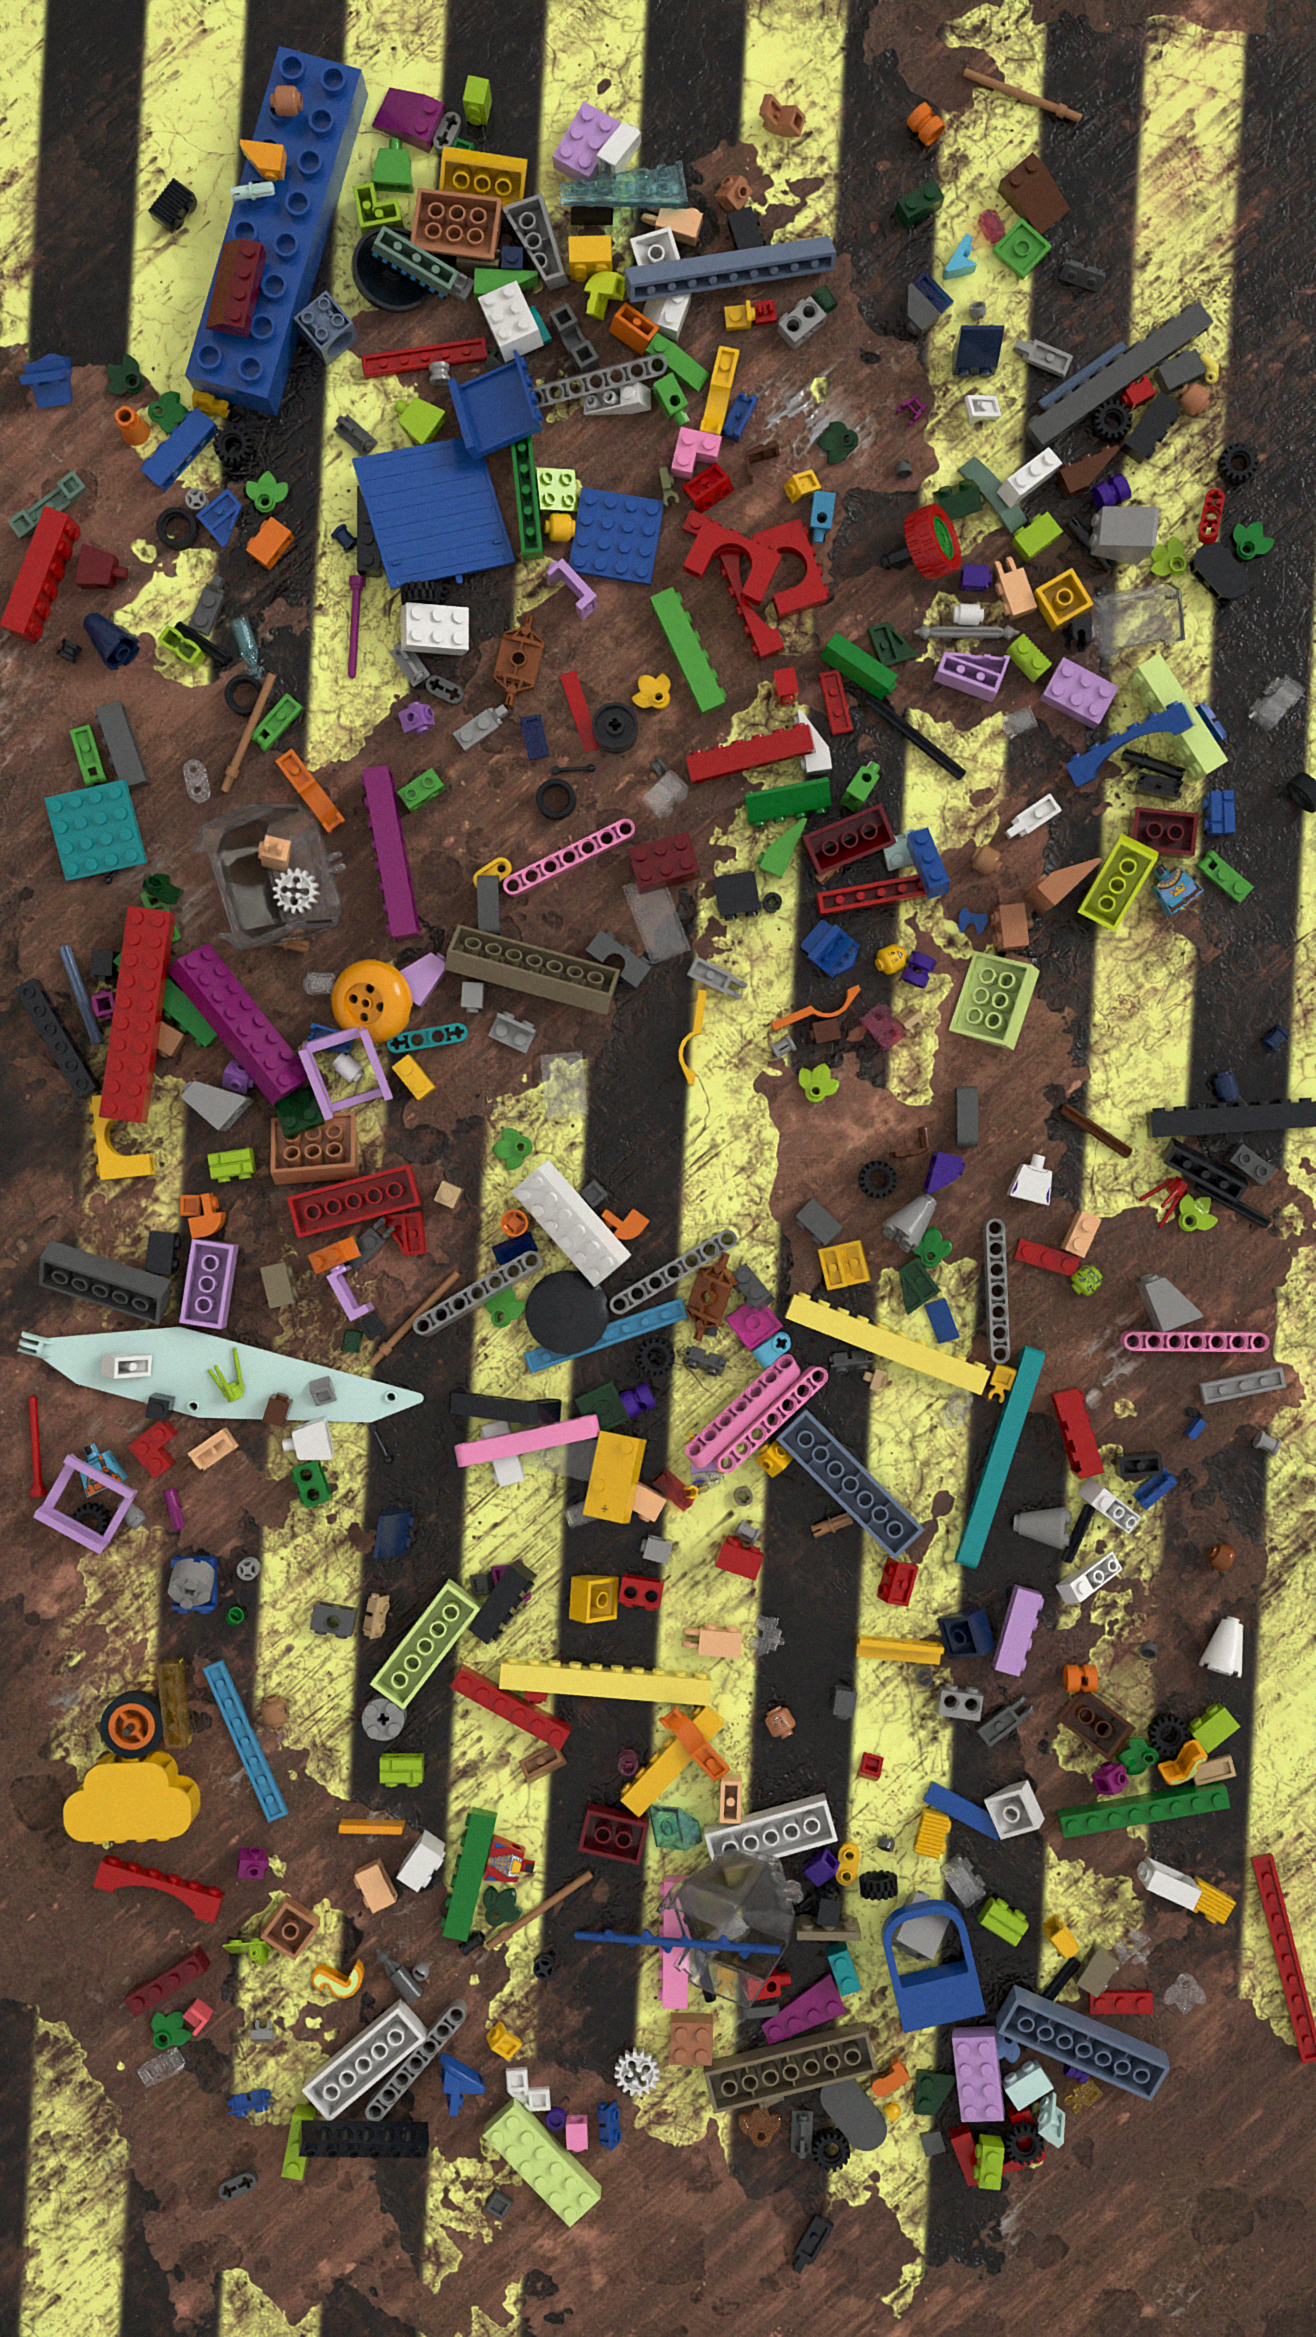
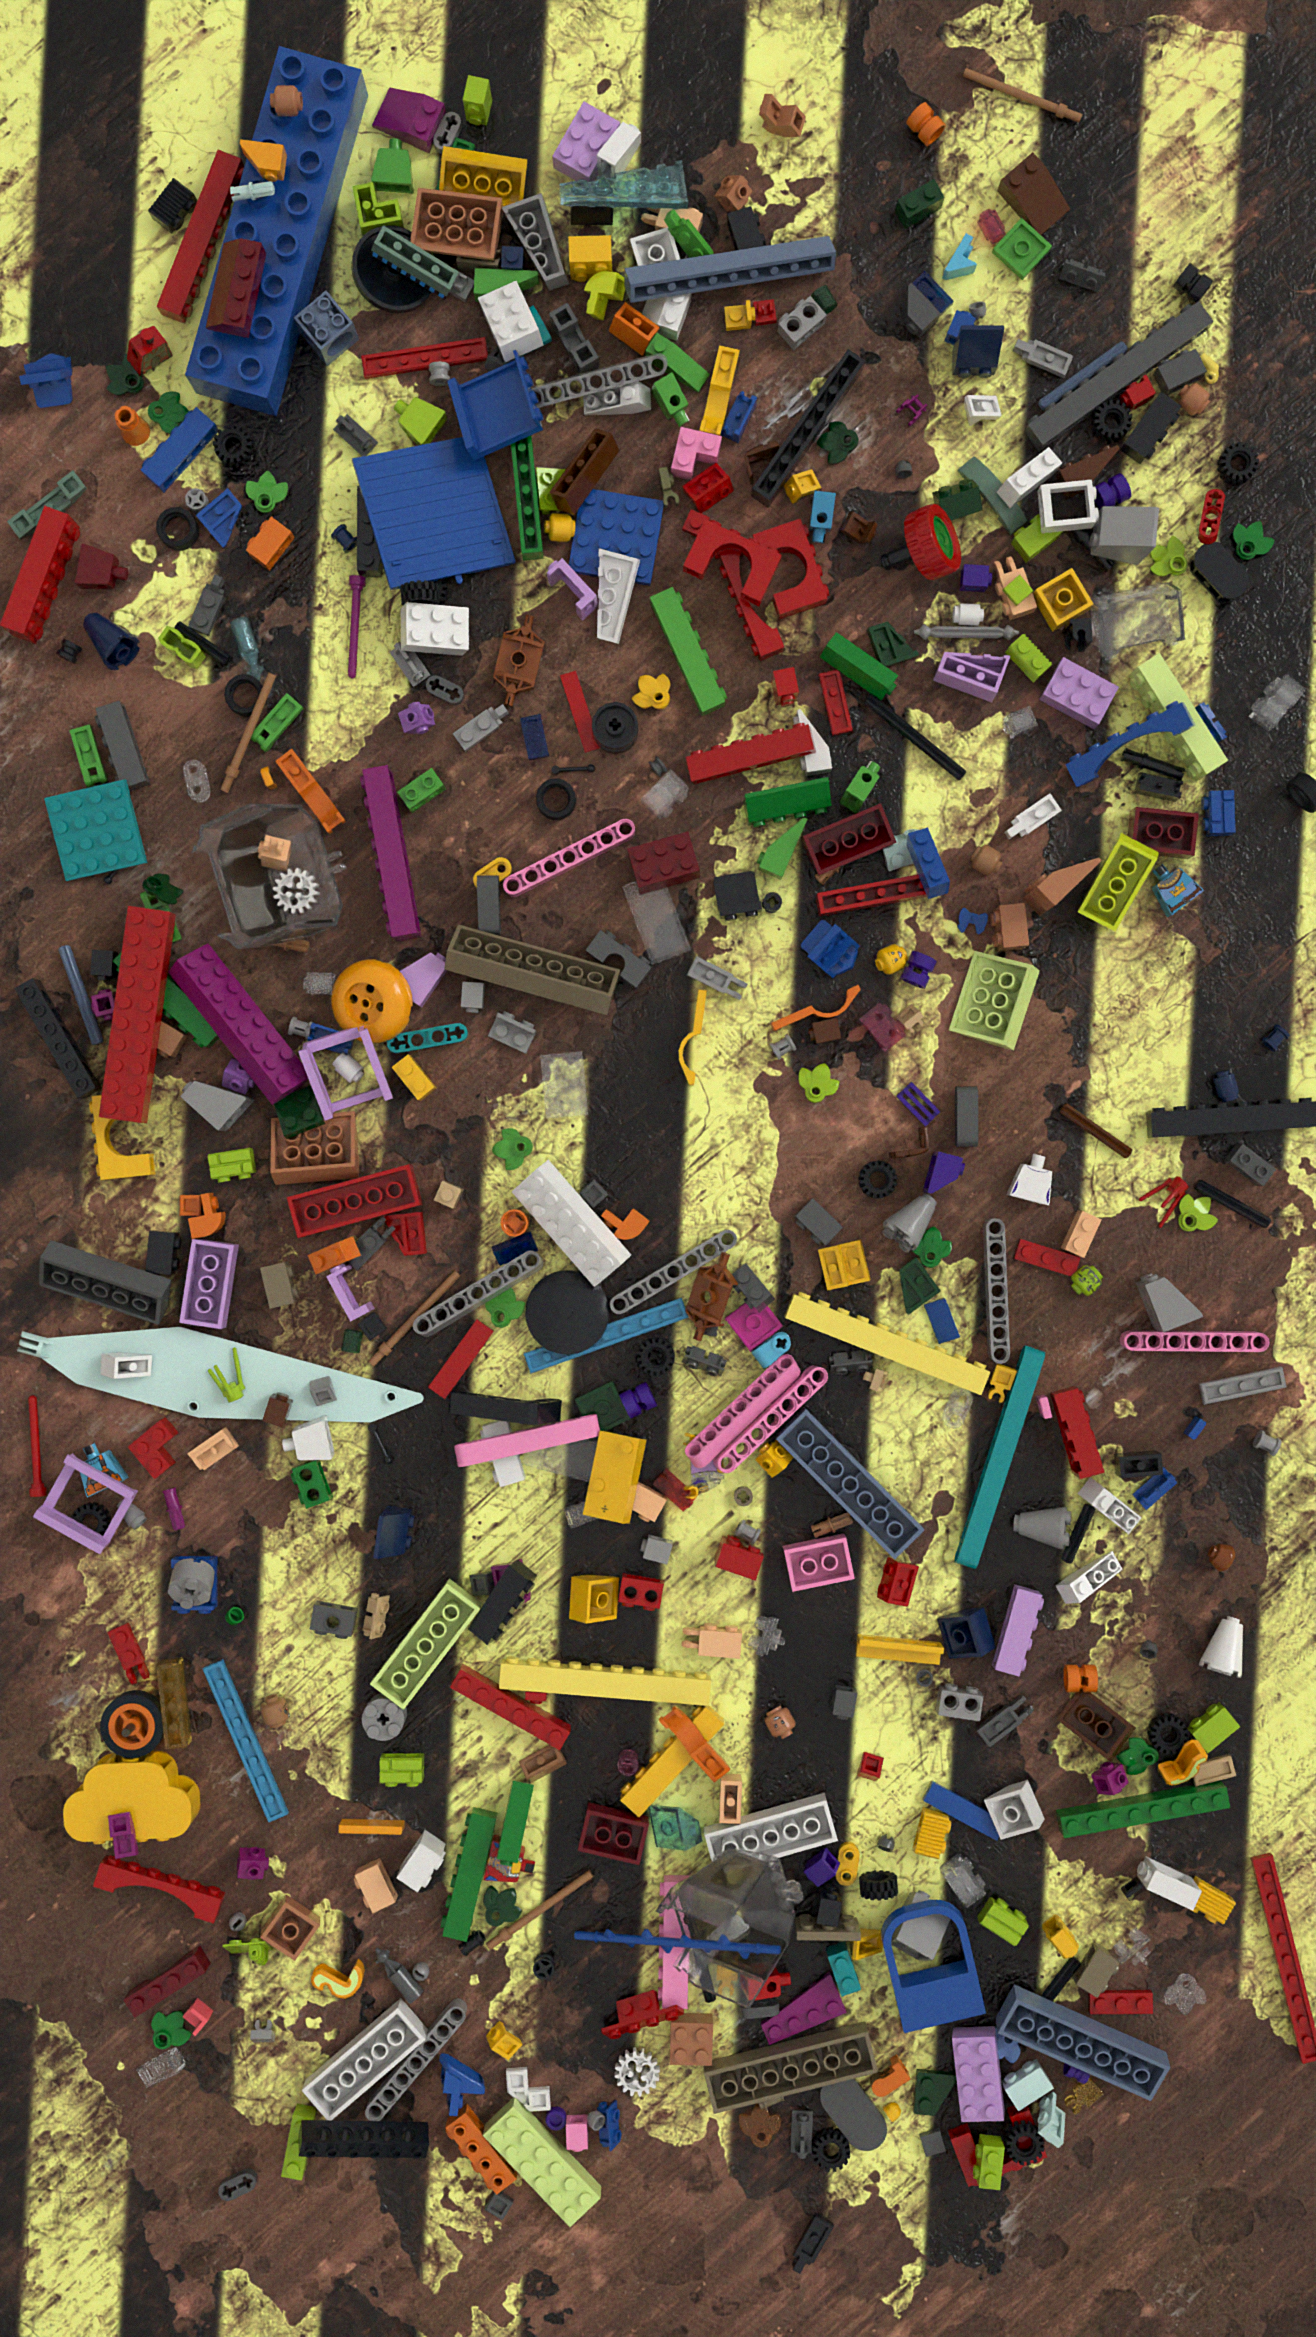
black brick [145,1392,175,1422] -> none
yellow plate [191,390,230,418] -> none
blue hinge [227,2088,274,2118] -> none
light grey wheel [237,1557,261,1581] -> none
black brick [1161,1138,1248,1203] -> none
bright green plate [1195,849,1254,904] -> none
none -> red hinge [107,1623,149,1685]
none -> magenta slope [108,1812,139,1859]
none -> red torso [127,326,173,376]
none -> red brick [157,149,244,324]
none -> light grey hinge [229,1912,247,1931]
none -> light orange tile [260,766,278,790]
none -> light grey bush [288,1017,314,1040]
none -> red tile [428,1319,494,1399]
none -> orange brick [445,2104,518,2195]
none -> green brick [496,1781,534,1867]
none -> reddish brown brick [549,428,620,515]
none -> light grey hinge [587,2110,606,2131]
none -> white wing [597,549,640,644]
none -> red bracket [601,1990,685,2039]
none -> bright green hinge [664,209,714,258]
none -> black brick [751,349,865,508]
none -> bright pink brick [783,1533,855,1592]
none -> reddish brown bracket [840,511,878,544]
none -> yellow slope [850,1928,883,1961]
none -> dark purple tile [896,1082,940,1126]
none -> blue brick [944,310,976,345]
none -> lime tile [1002,575,1034,606]
none -> bright pink tile [1036,1395,1052,1419]
none -> white window [1037,480,1099,533]
none -> black slope [1121,1877,1146,1901]
none -> black wheel [1173,263,1214,304]

